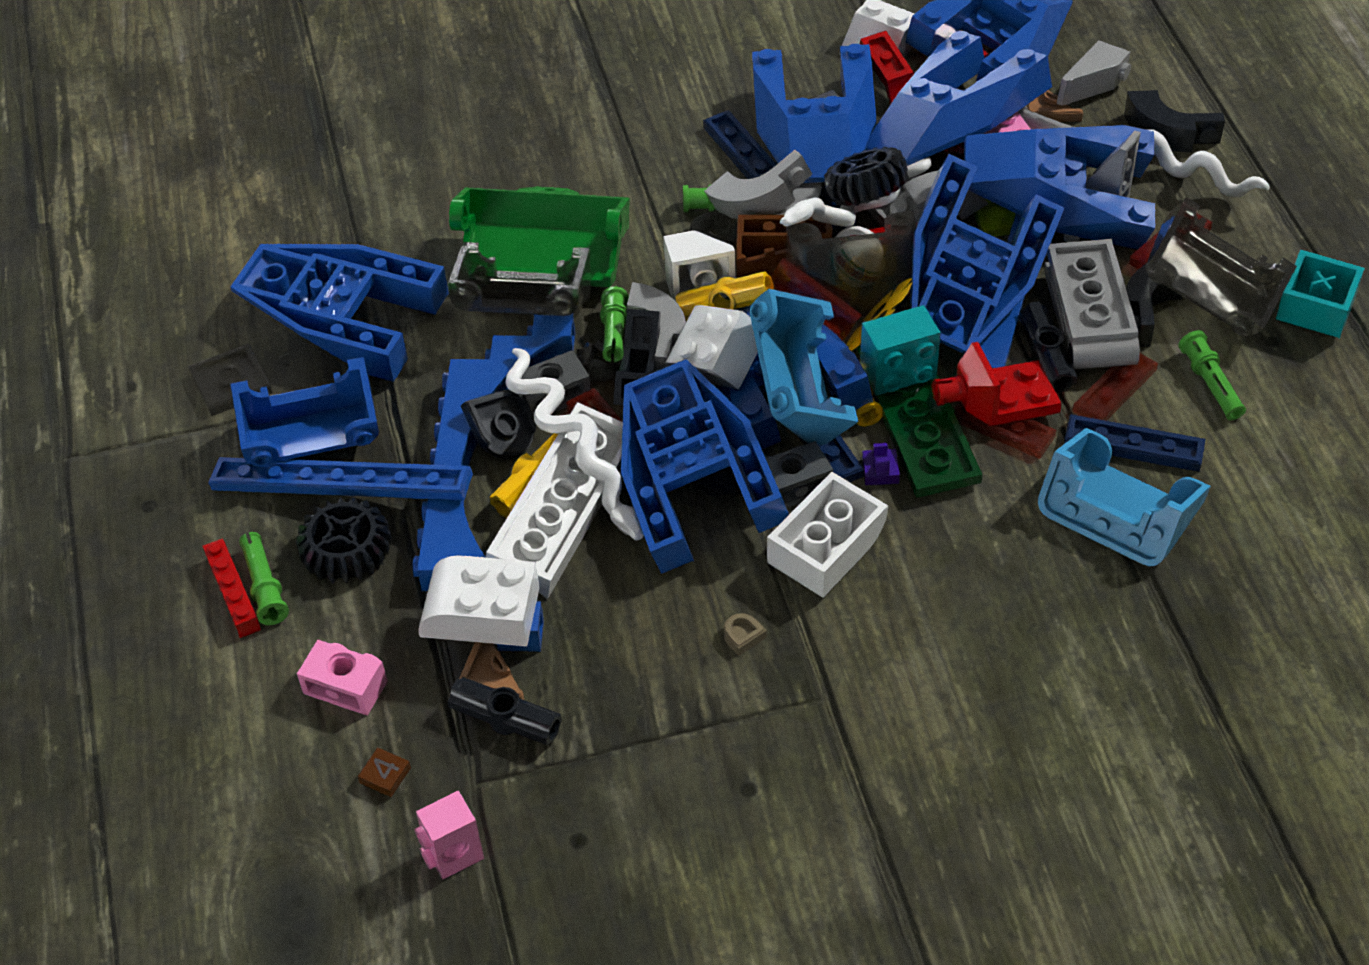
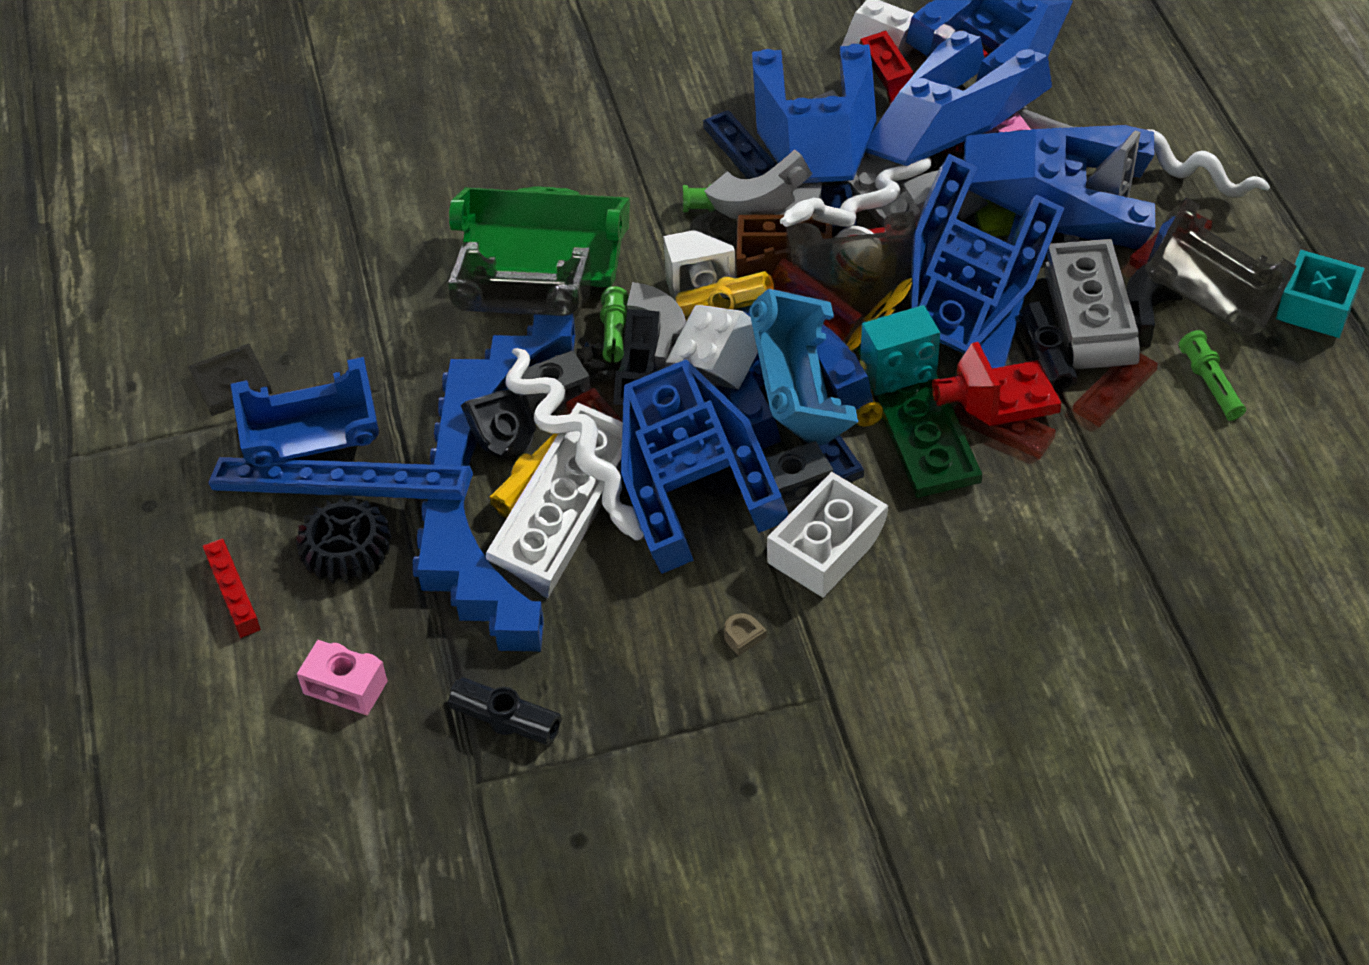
blue wedge [230,244,449,382] -> none
bright green pin [239,532,289,625] -> none
reddish brown tile [358,747,411,797] -> none
bright pink brick [414,790,484,880] -> none
white brick [418,556,540,646] -> none
medium nougat tile [459,642,524,700] -> none
black gear [824,146,909,207] -> none
dark purple tile [862,443,900,485] -> none
medium nougat tile [1026,90,1083,122] -> none
dark azure windscreen [1038,428,1211,566] -> none
light grey slope [1056,40,1131,106] -> none
dark blue tile [1064,414,1206,472] -> none
black arch [1124,90,1225,152] -> none

